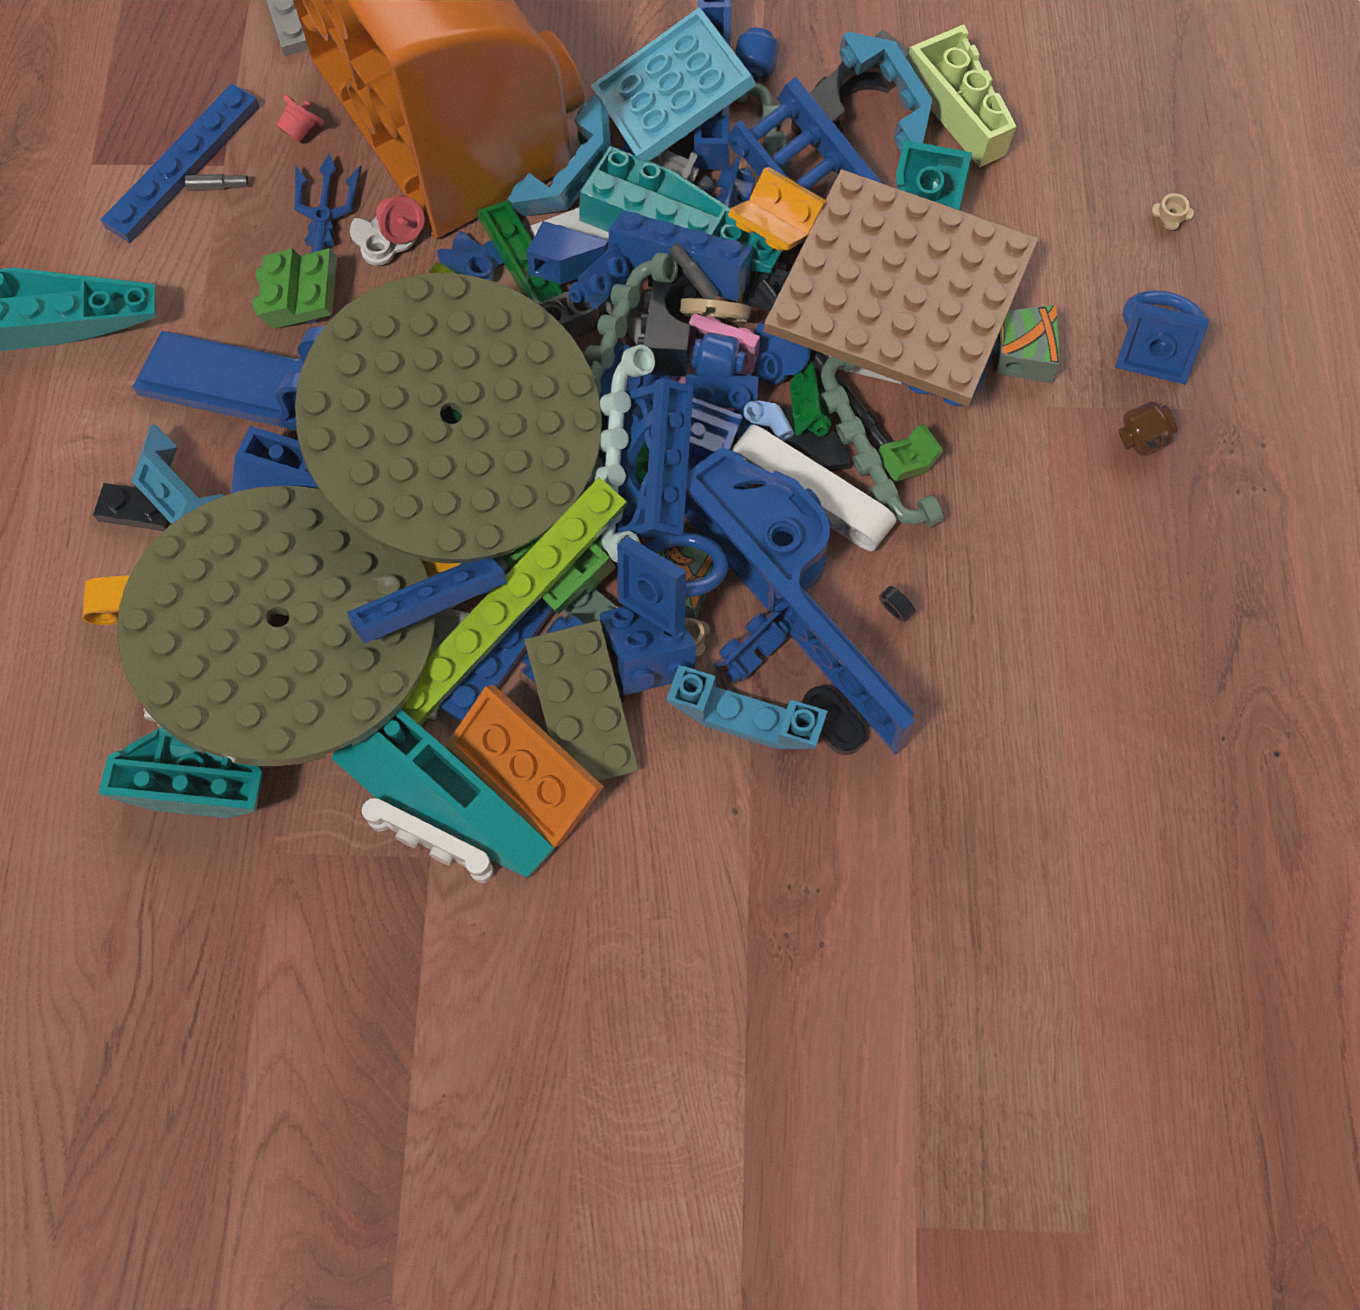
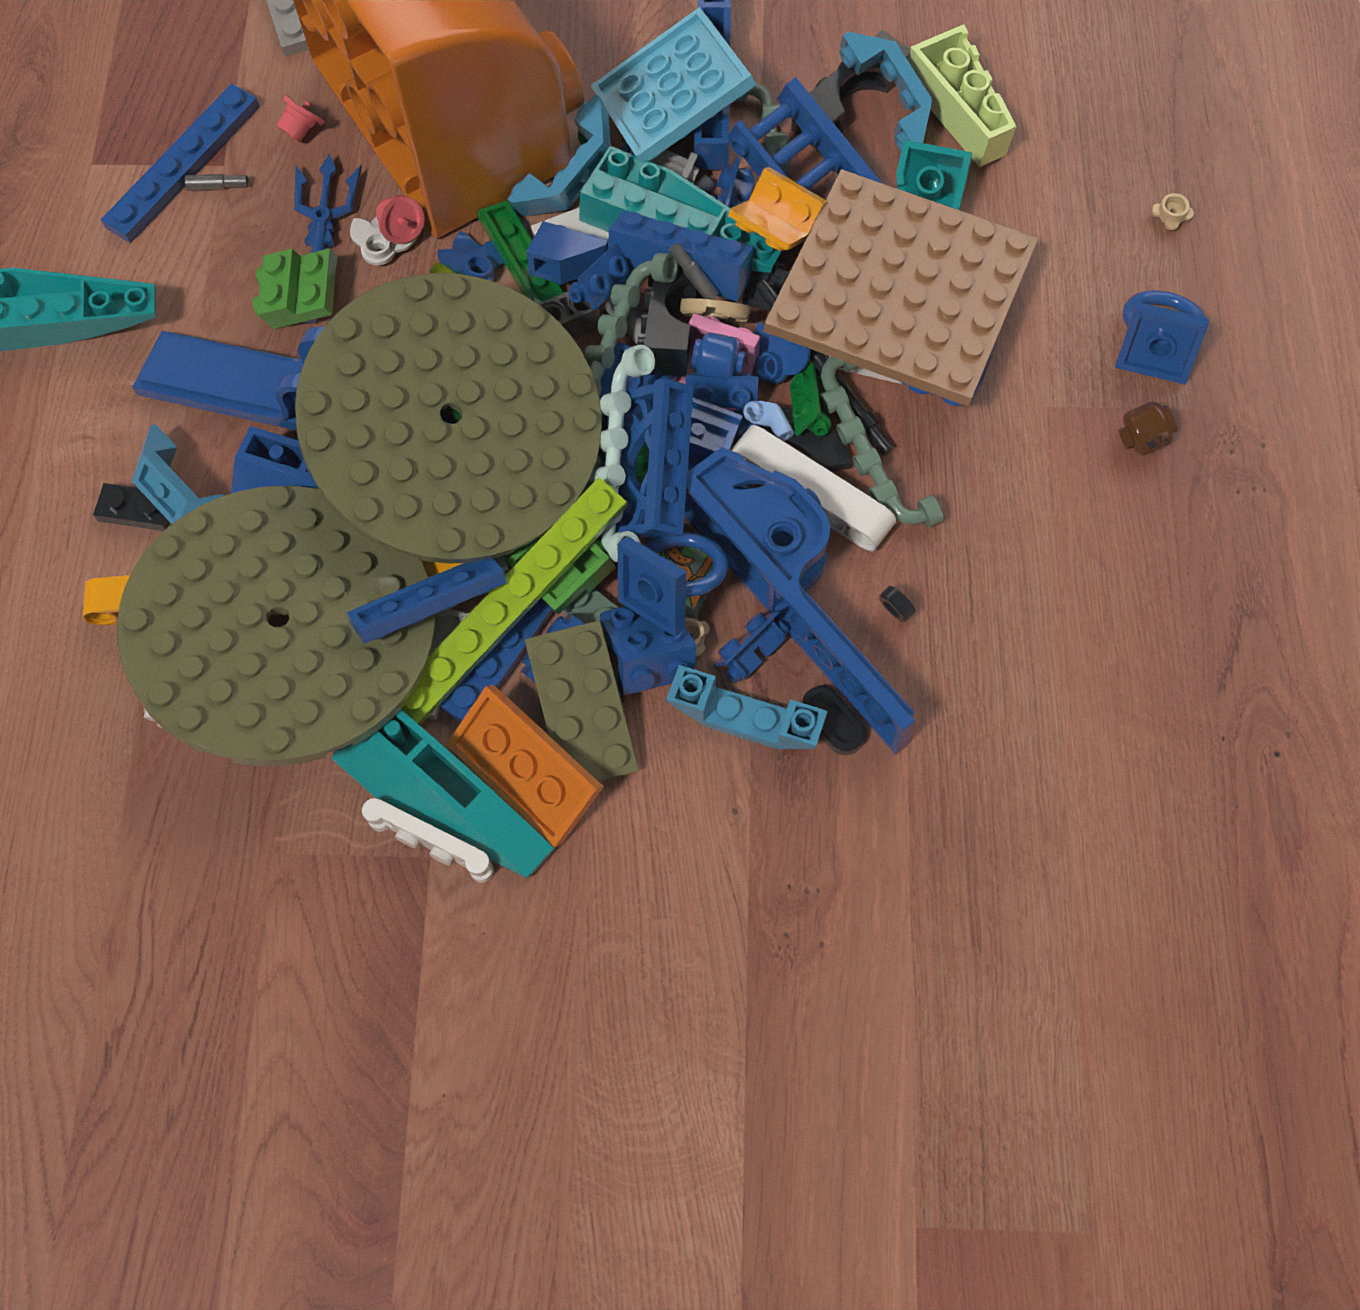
teal wedge [98,728,264,819] -> none
blue head [735,27,779,82] -> none
bright green bracket [877,424,943,482] -> none
torso [993,305,1059,383] -> none

